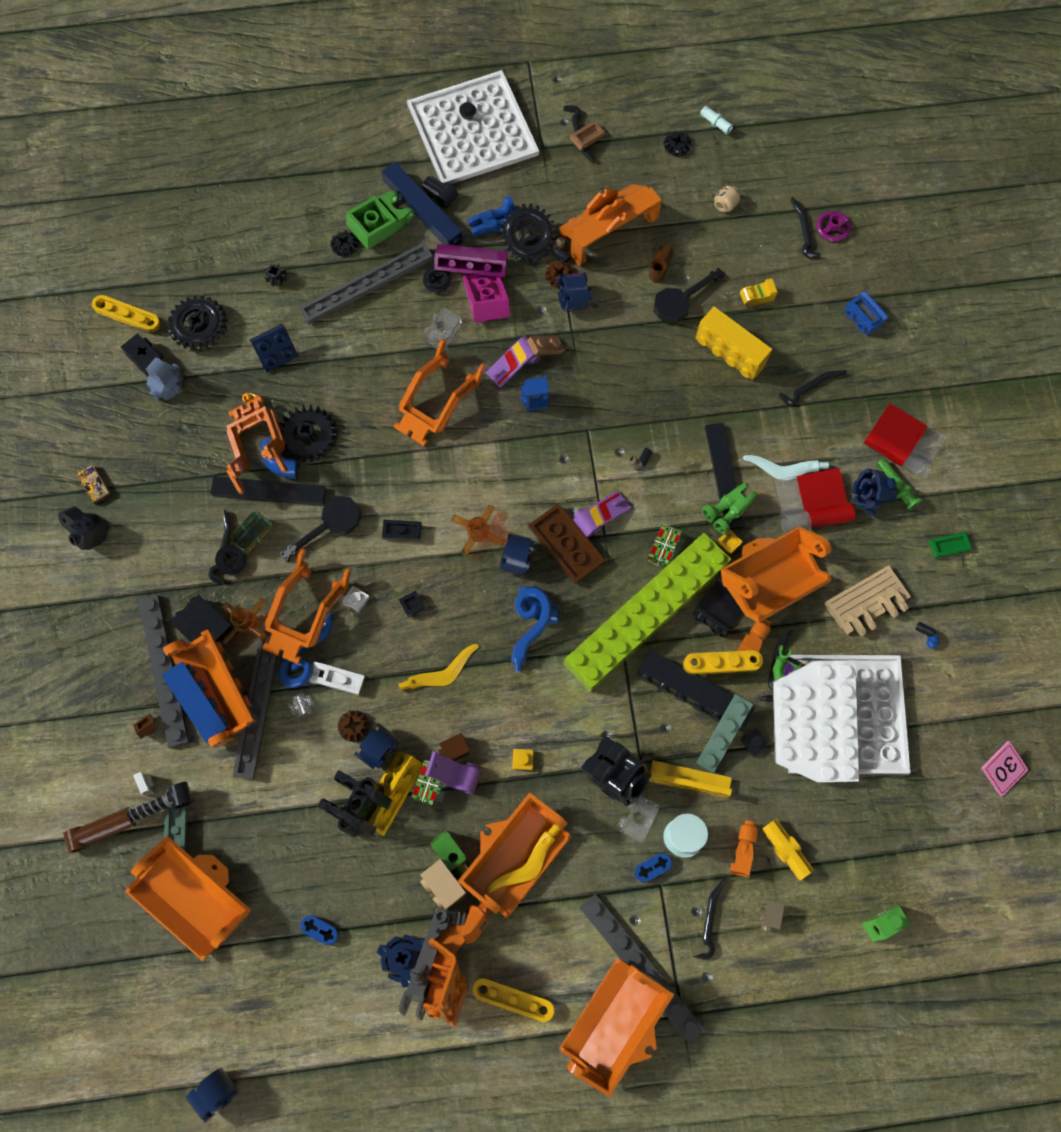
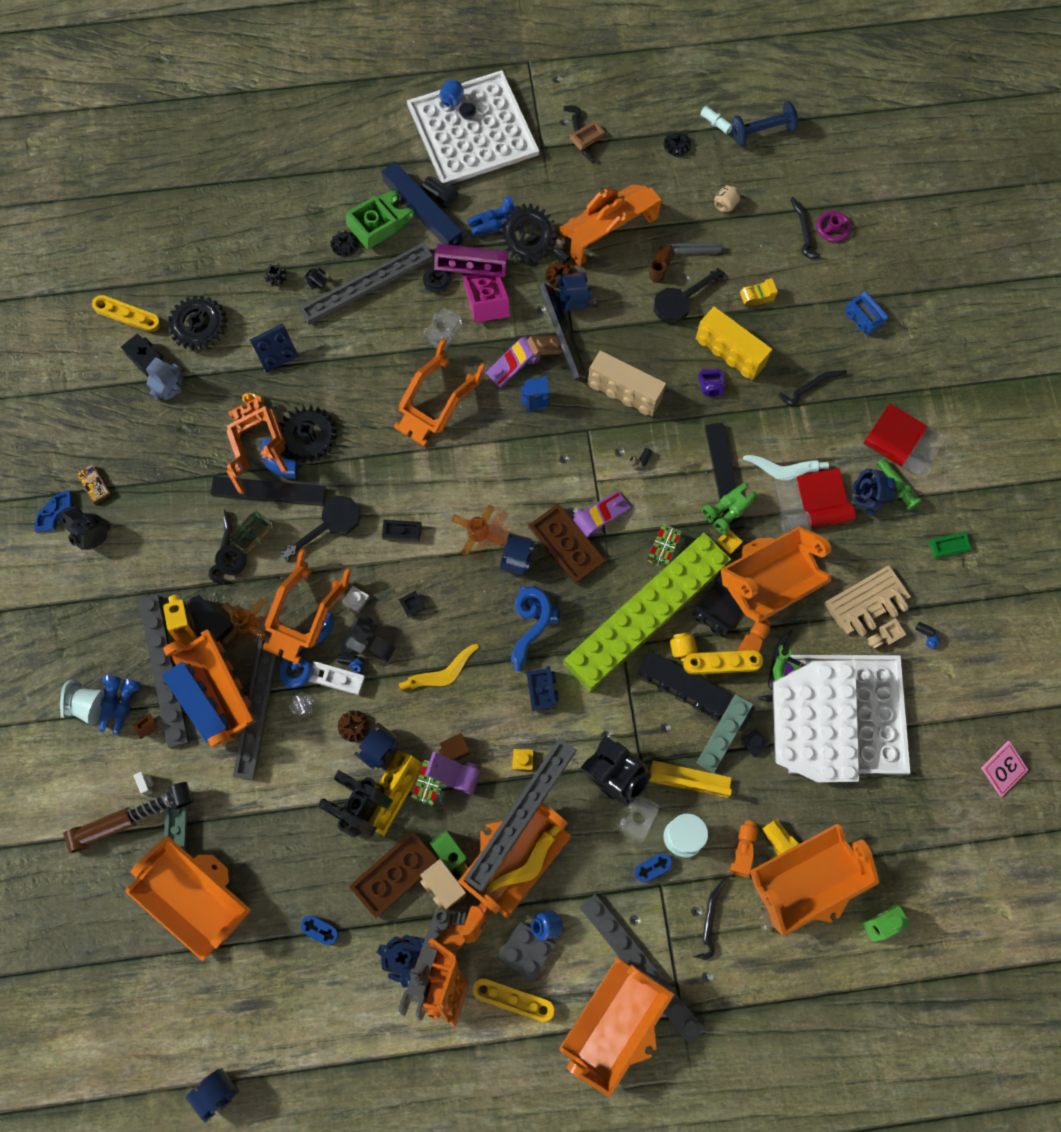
none -> blue tile [34,490,74,533]
none -> light aqua hat [60,680,105,725]
none -> blue piece [99,675,142,735]
none -> yellow torso [163,594,198,643]
none -> black gear [305,267,327,290]
none -> arm [338,653,364,674]
none -> black piece [341,615,396,662]
none -> reddish brown plate [349,831,438,919]
none -> blue head [439,79,464,108]
none -> dark grey plate [464,738,577,892]
none -> dark grey plate [497,922,555,982]
none -> dark blue bracket [527,666,559,712]
none -> blue head [531,911,563,941]
none -> black tile [539,283,588,383]
none -> tan brick [588,351,666,416]
none -> dark grey axle [670,243,723,254]
none -> yellow head [670,632,698,662]
none -> dark purple piece [698,368,726,397]
none -> dark blue hose [732,101,798,146]
none -> orange piece [750,823,879,937]
none -> tan plate [868,618,906,649]

